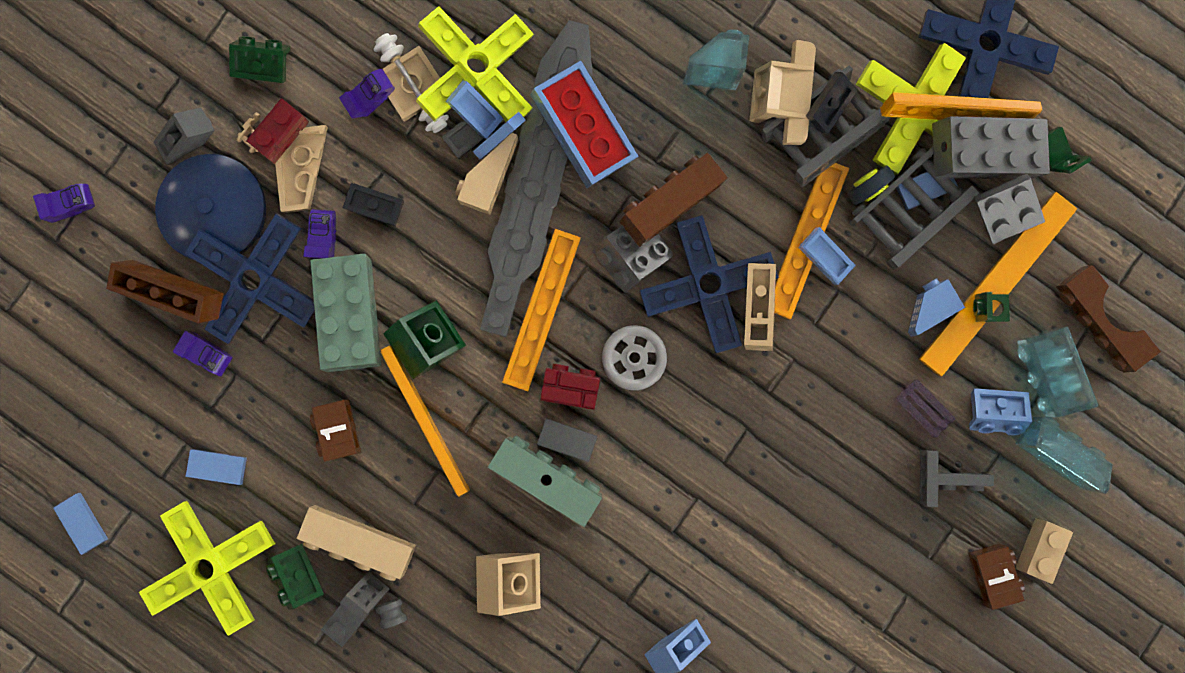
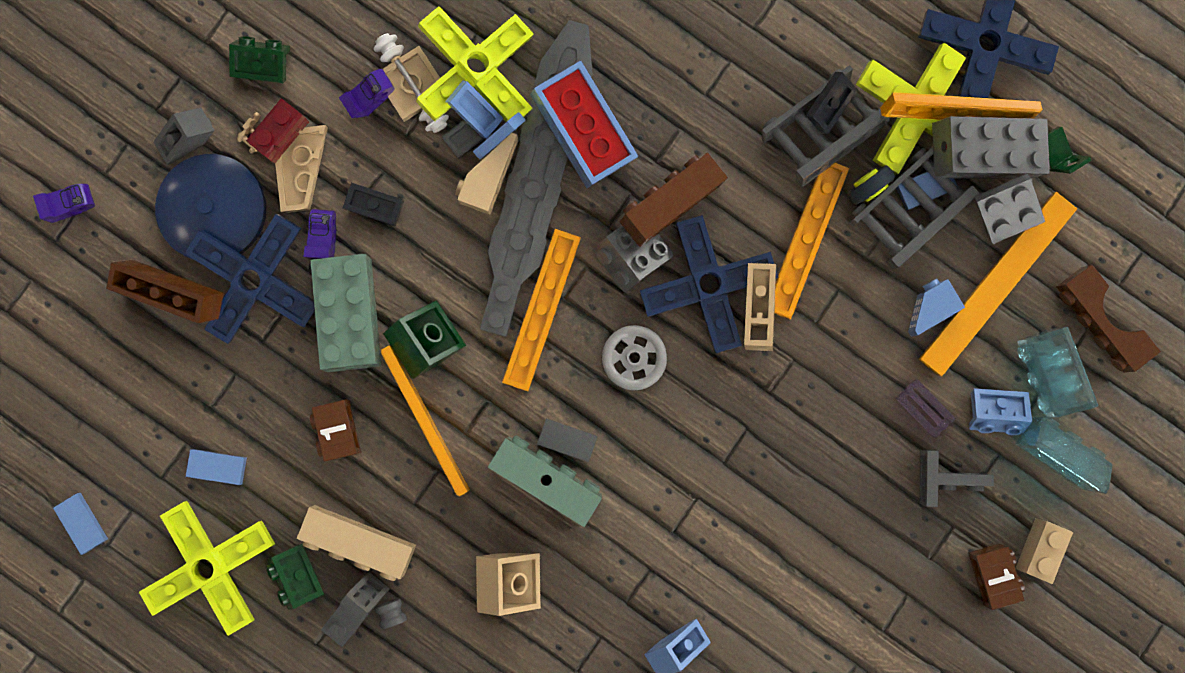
dark purple leg [173,330,233,377] -> none
dark red brick [540,364,600,410] -> none
clear light blue slope [683,30,749,90] -> none
tan plate [750,40,816,145] -> none
medium blue tile [798,227,855,285] -> none
dark green bracket [973,292,1010,322] -> none

